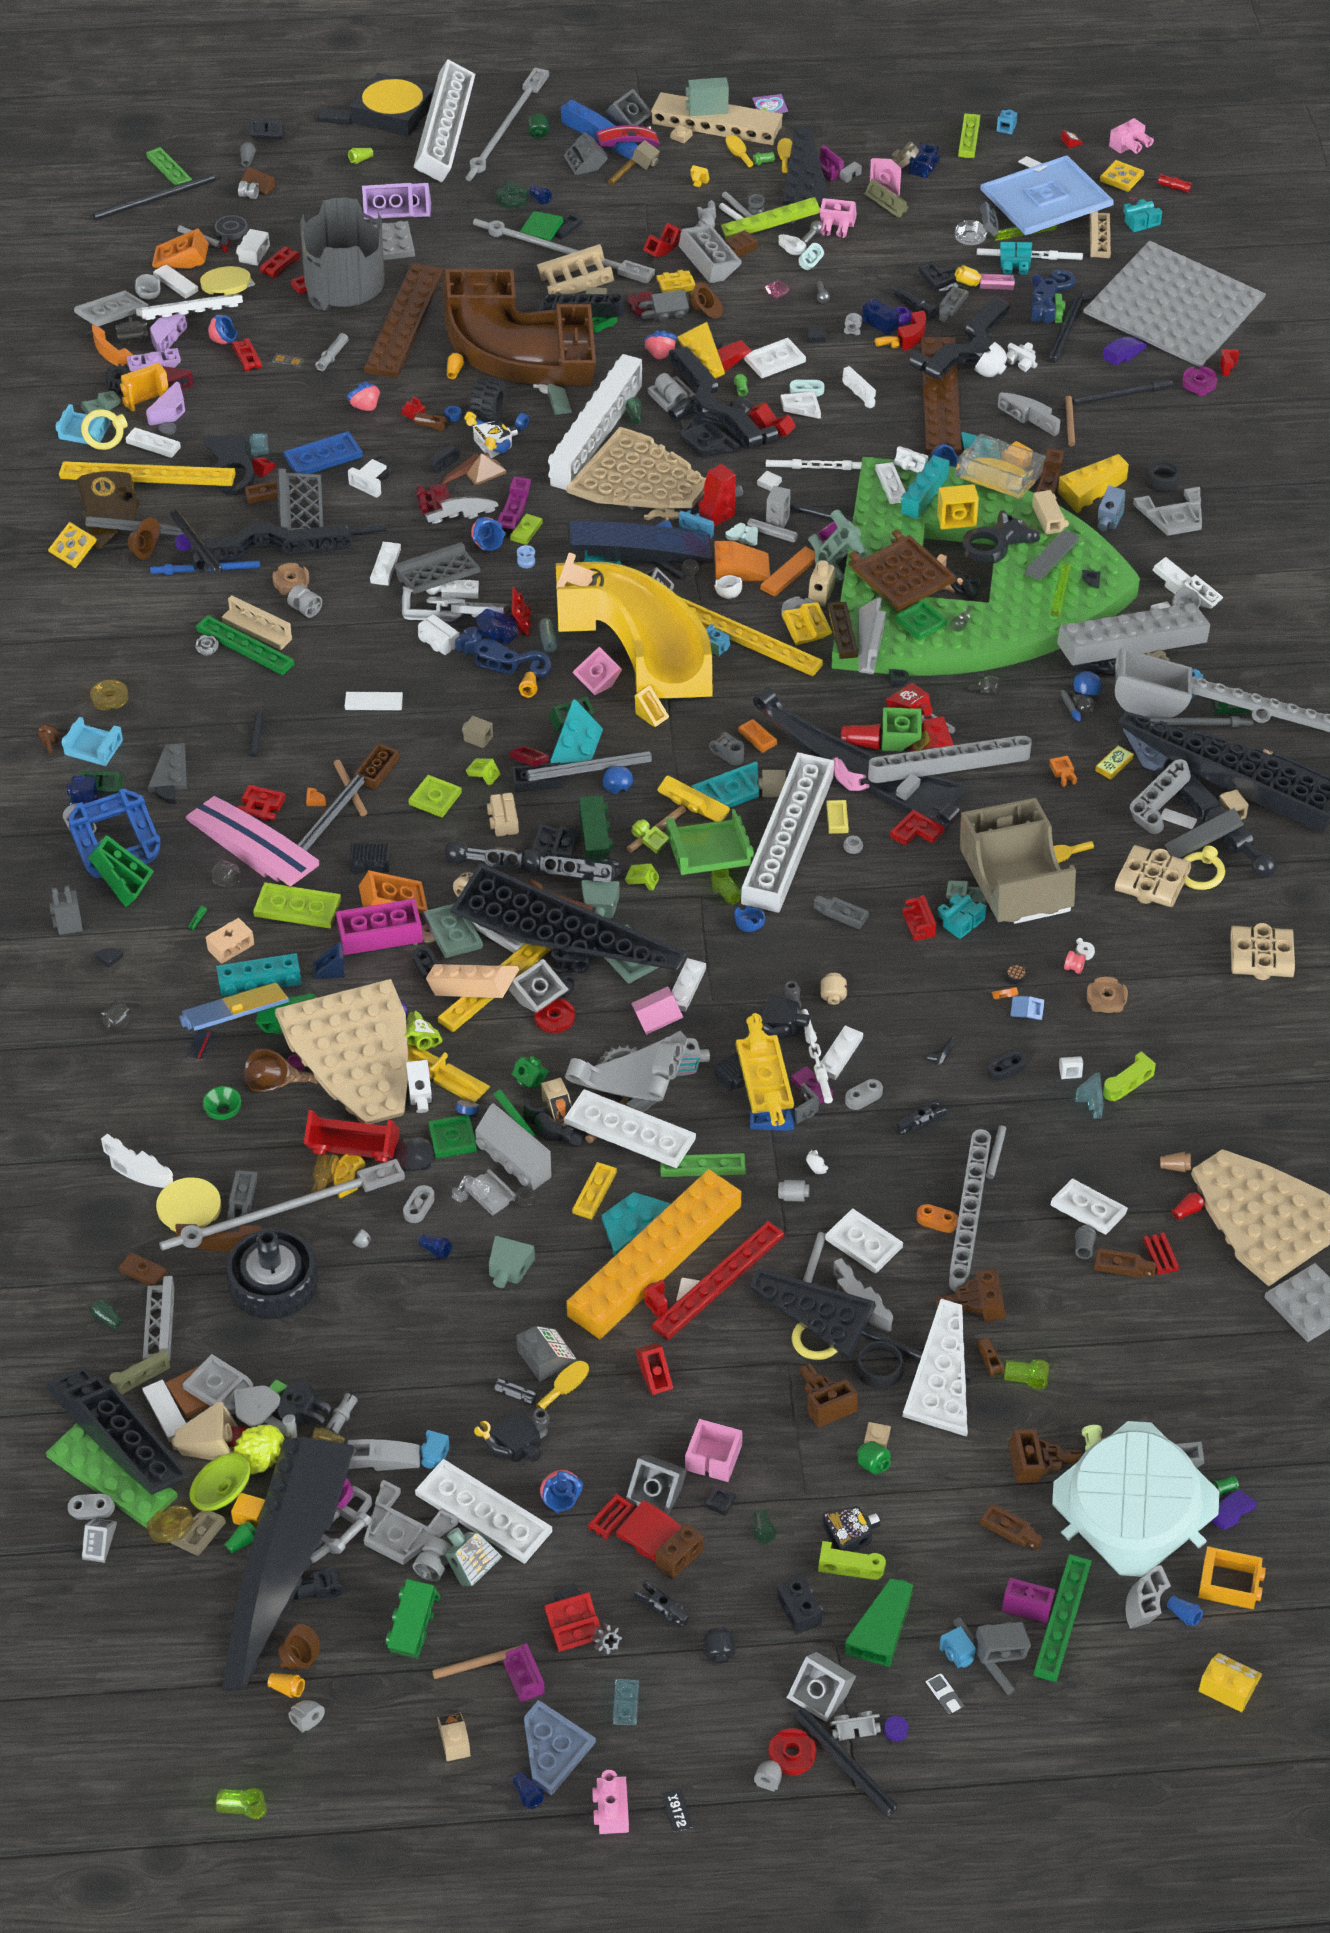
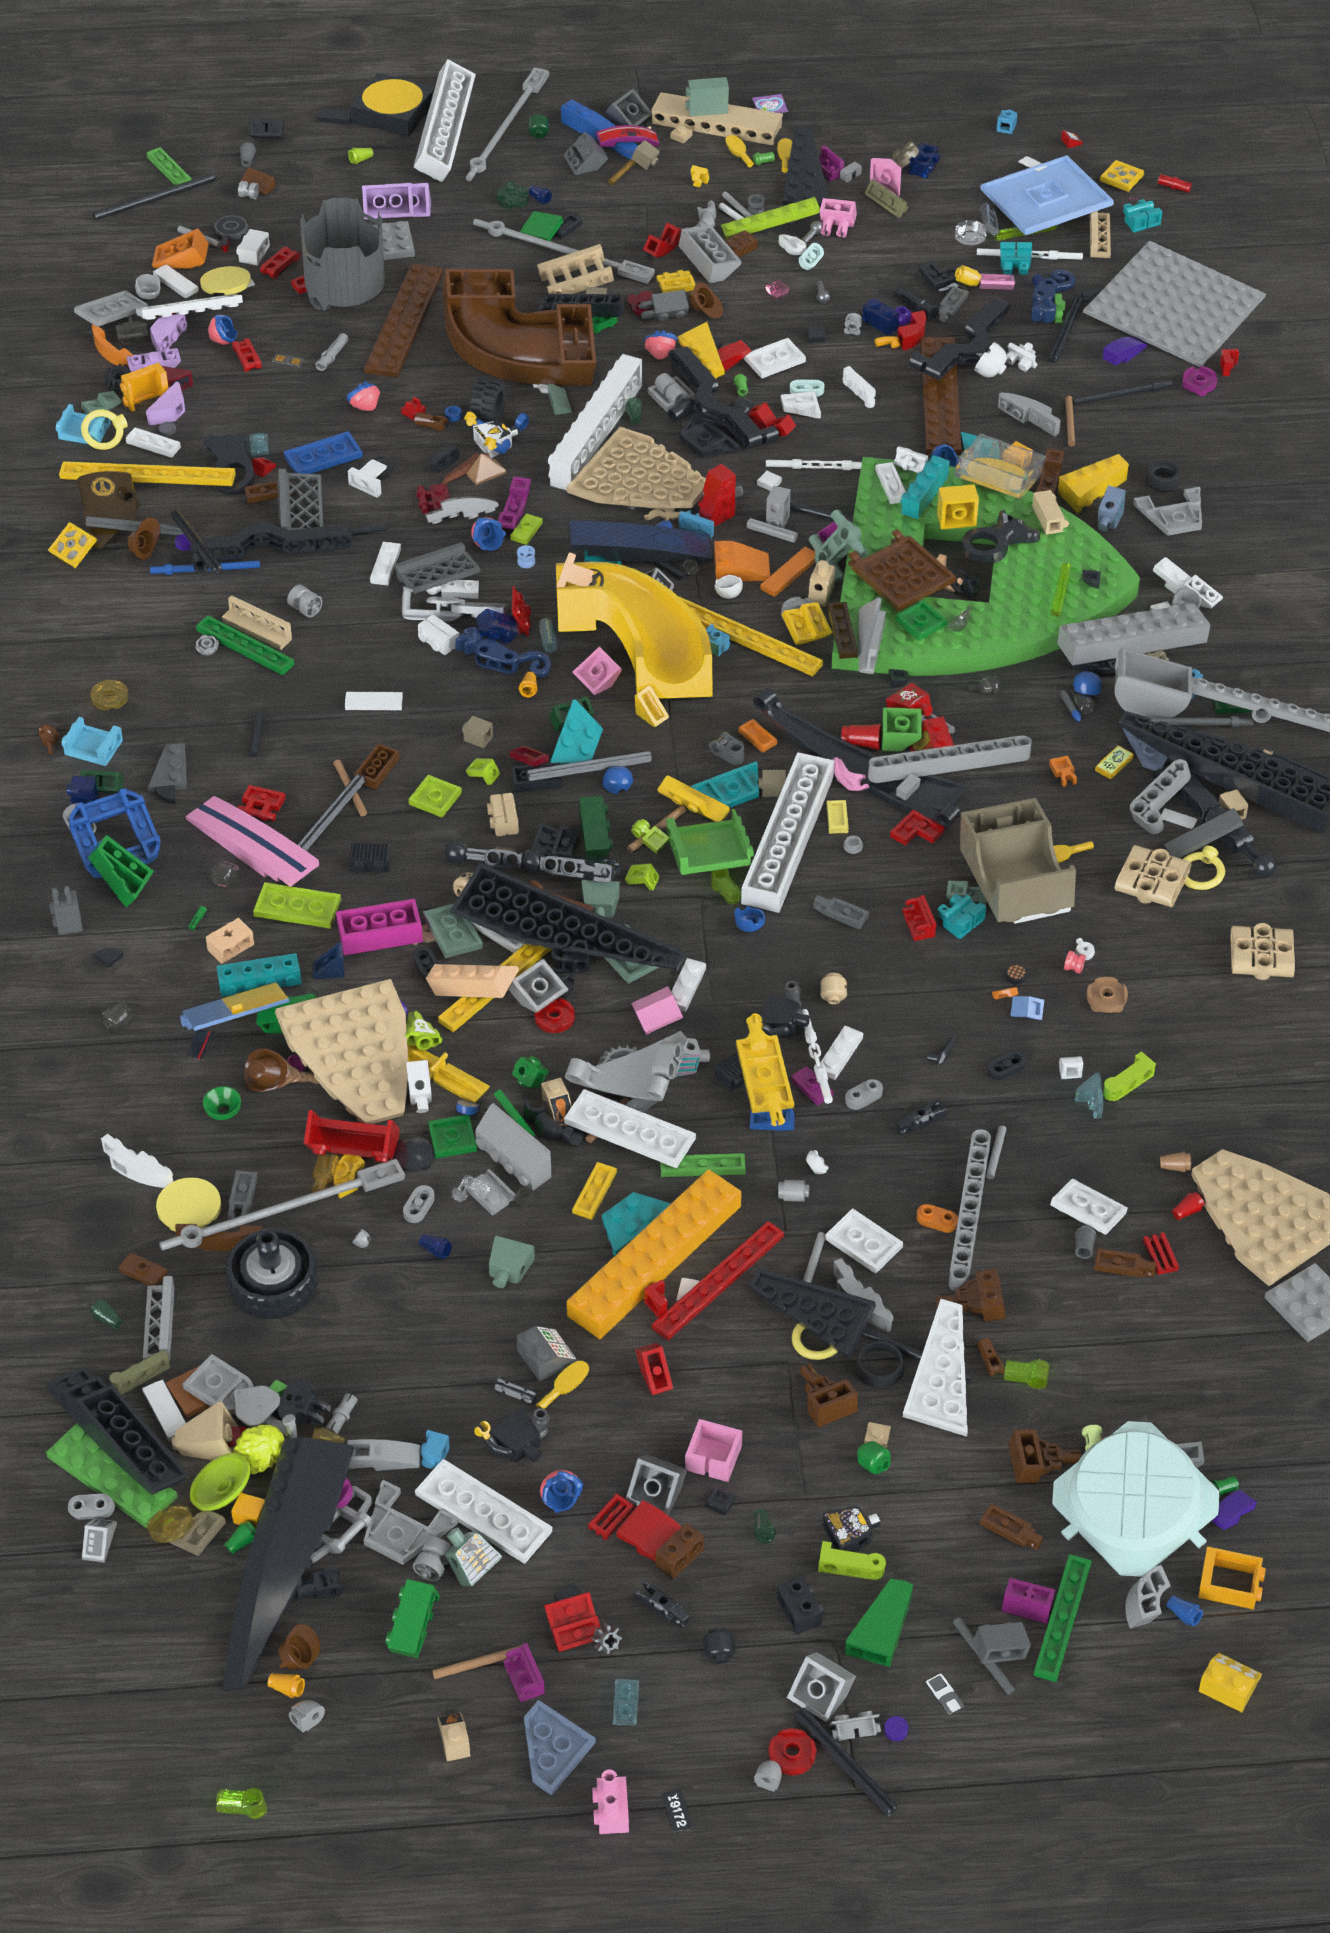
medium nougat plate [272,563,310,595] -> none
orange tile [306,788,326,806] -> none
orange slope [359,870,428,914] -> none
light orange cone [446,353,464,379] -> none
clear blue cone [513,1773,544,1809] -> none
light aqua animal [726,523,758,546] -> none
dark grey bracket [794,1083,819,1124] -> none
dark azure brick [939,1626,976,1668] -> none
lime plate [958,114,980,158] -> none
dark grey tile [1025,529,1079,581] -> none
bright pink brick [1109,118,1154,154] -> none

